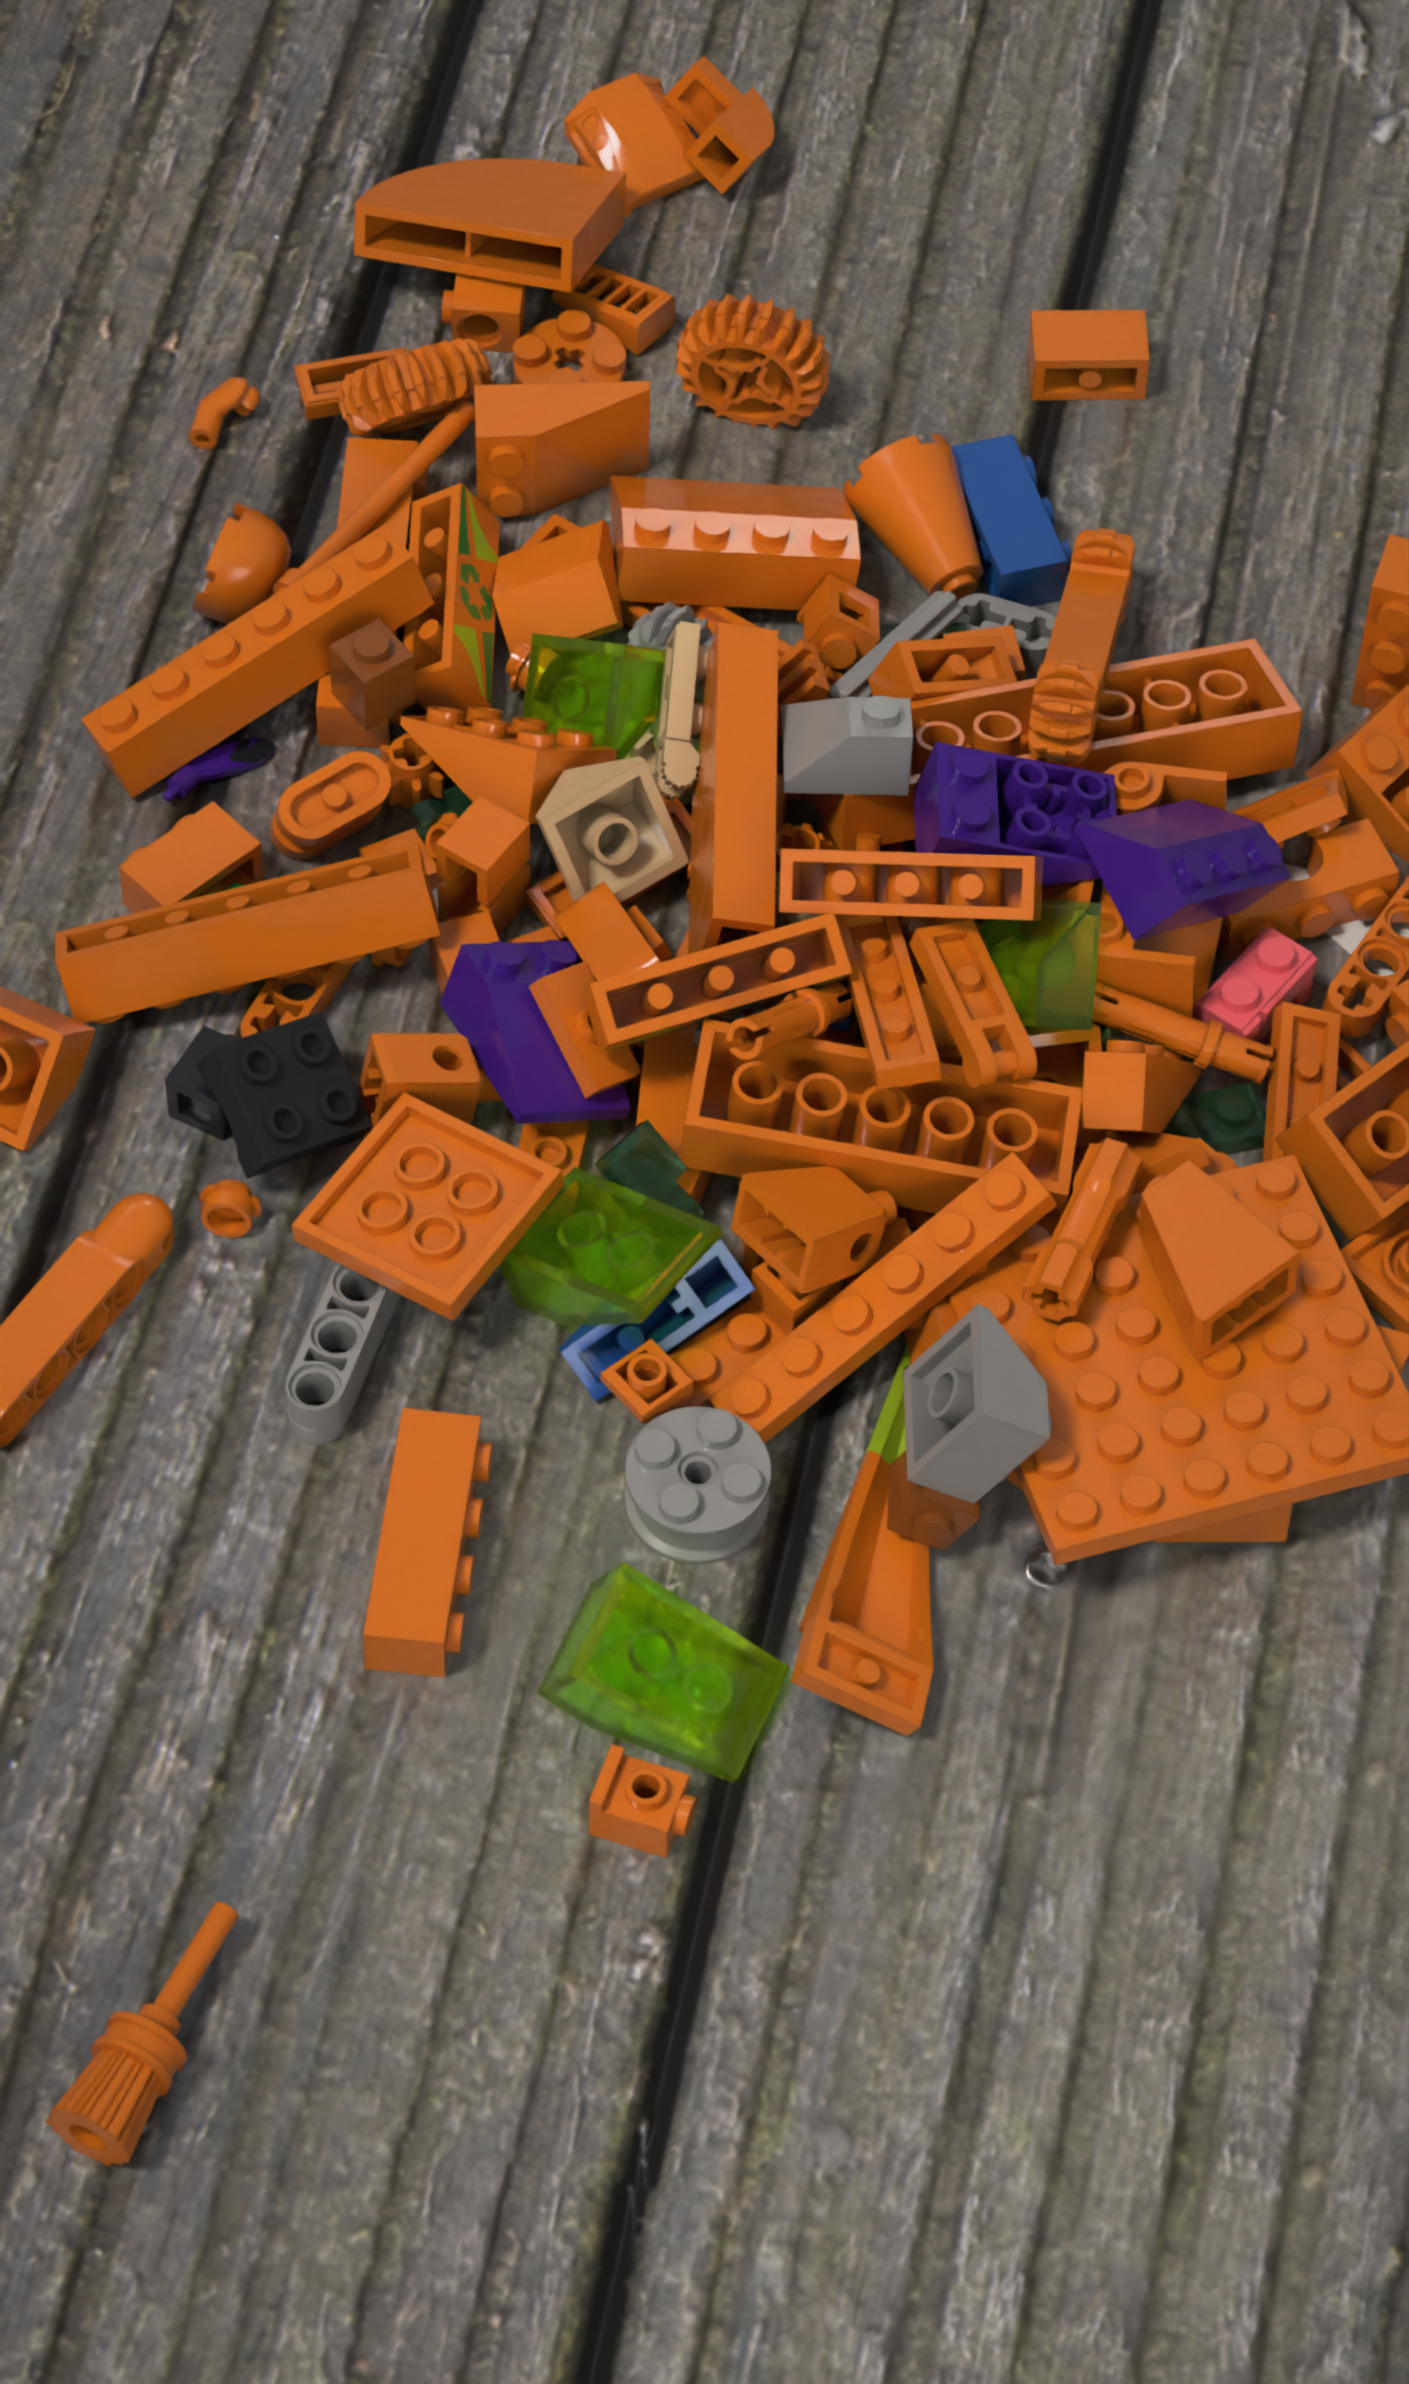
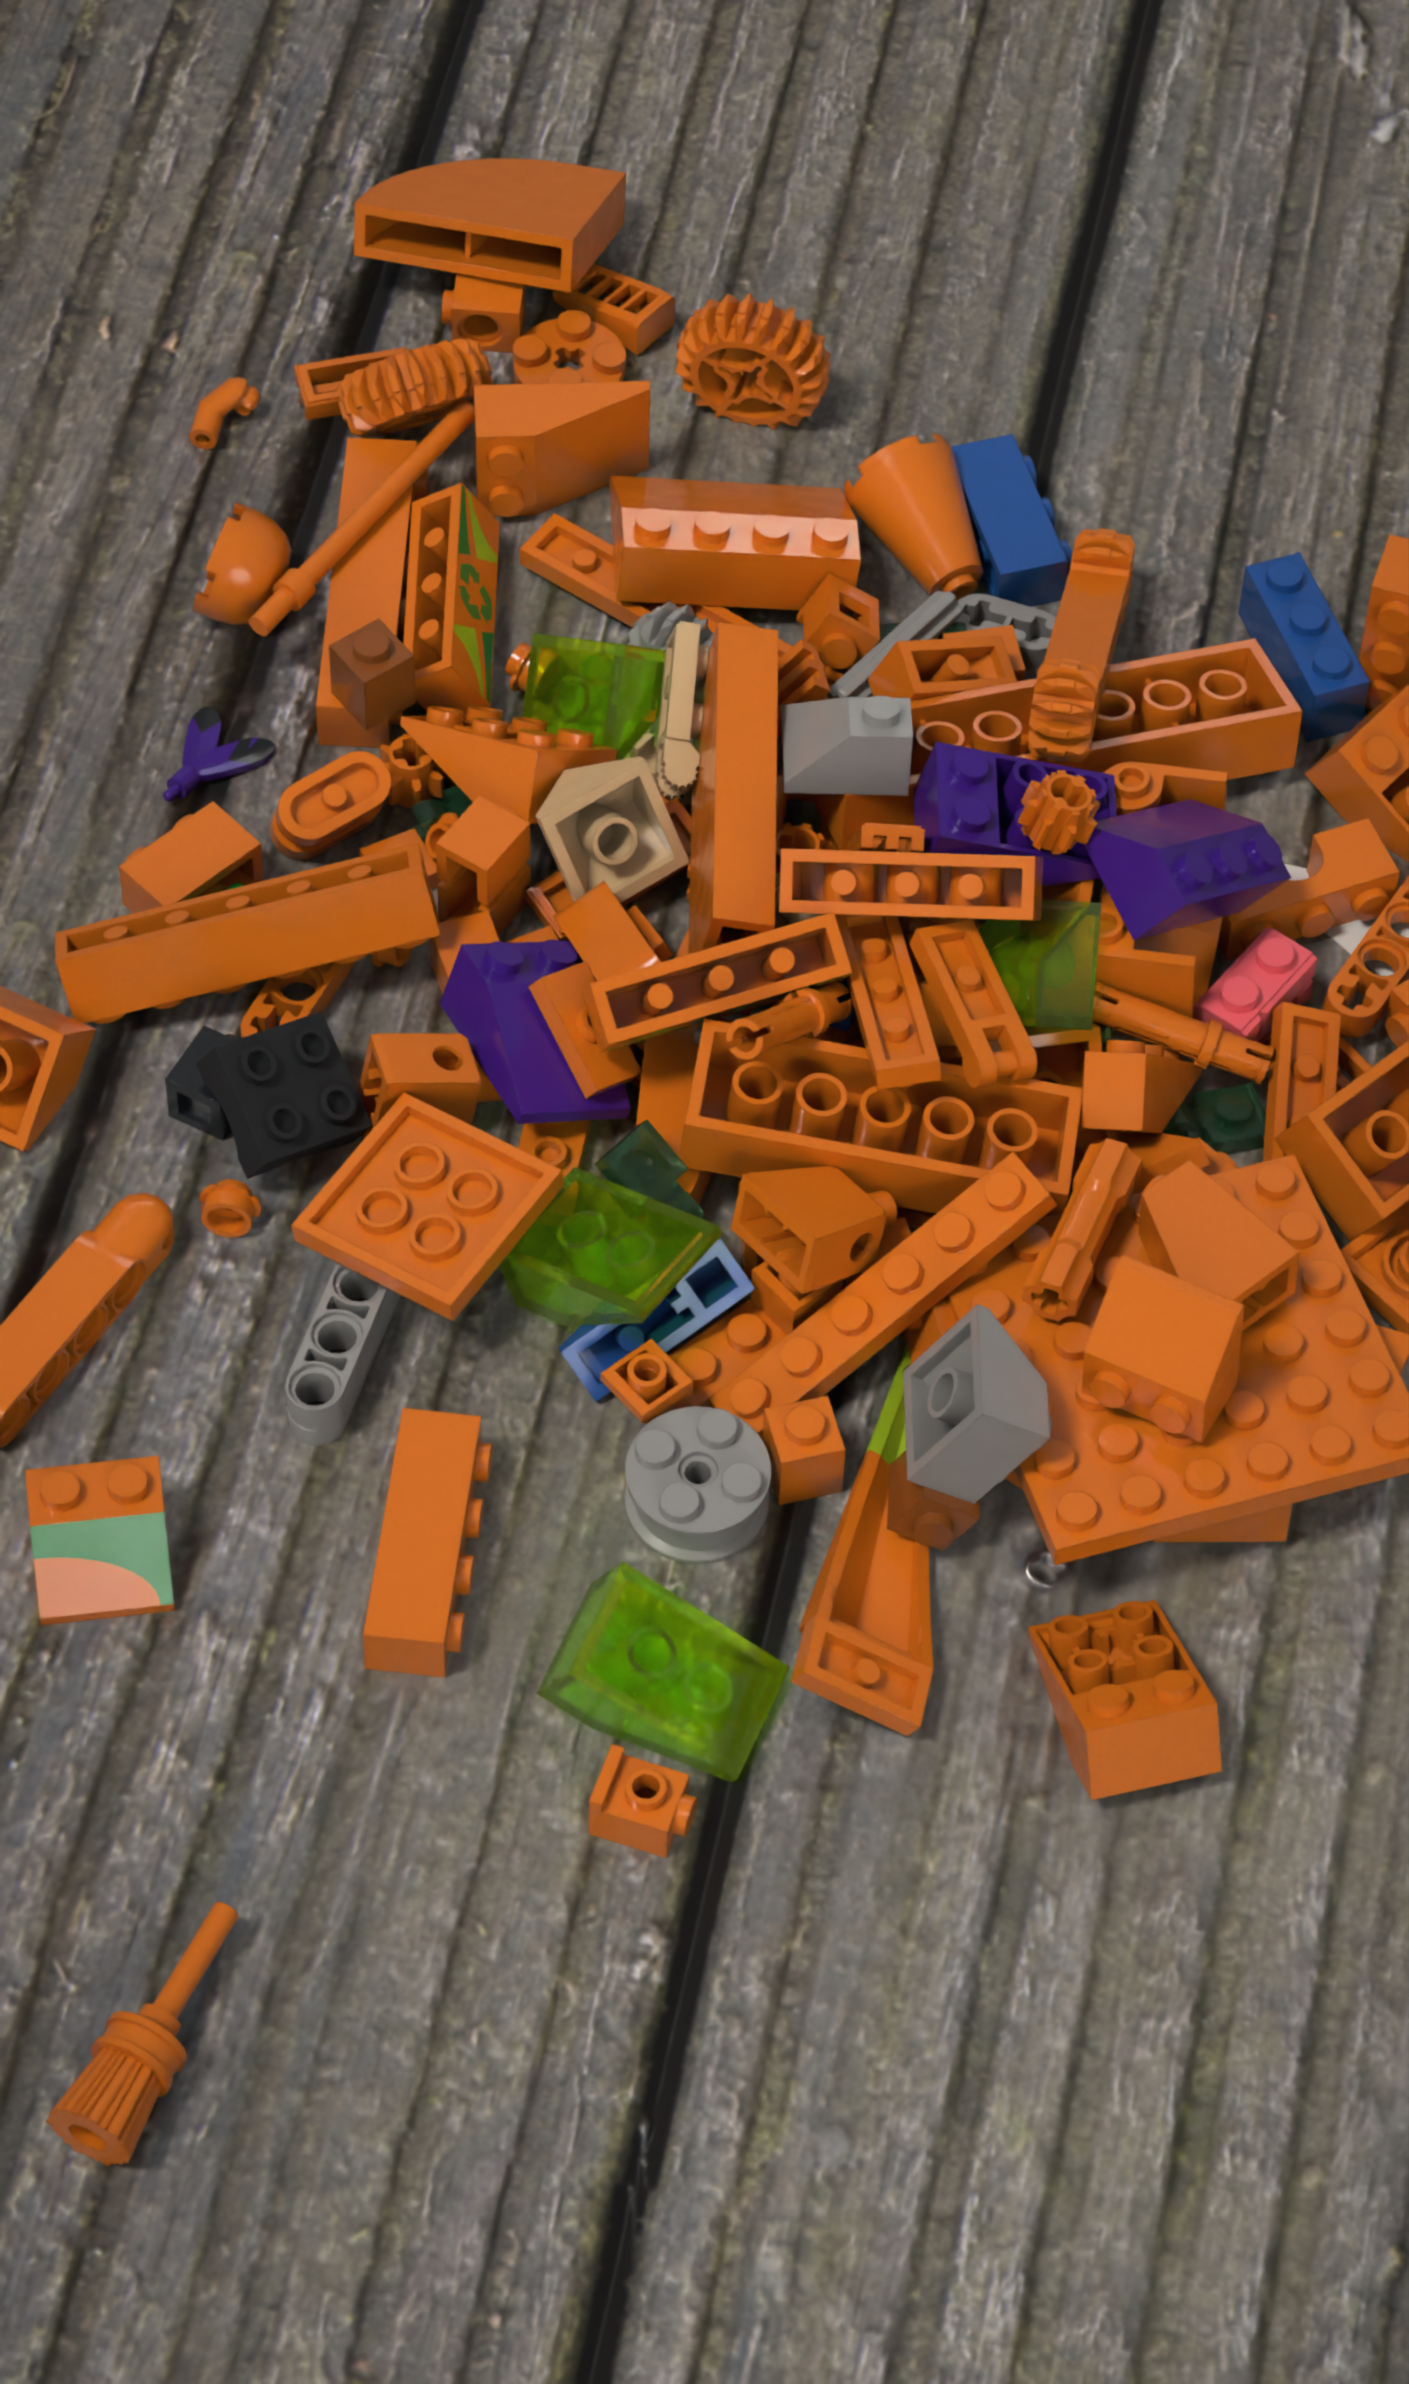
orange brick [81,524,435,799] -> none
orange slope [492,520,623,655] -> none
orange slope [564,72,709,218] -> none
orange brick [664,56,775,194] -> none
orange brick [1027,310,1150,401] -> none
orange plate [1231,767,1348,849] -> none
none -> orange slope [25,1455,175,1625]
none -> orange brick [762,1395,845,1505]
none -> orange tile [847,822,925,853]
none -> orange gear [1018,770,1100,855]
none -> orange slope [1027,1600,1222,1800]
none -> orange slope [1082,1254,1244,1443]
none -> blue brick [1238,552,1370,742]

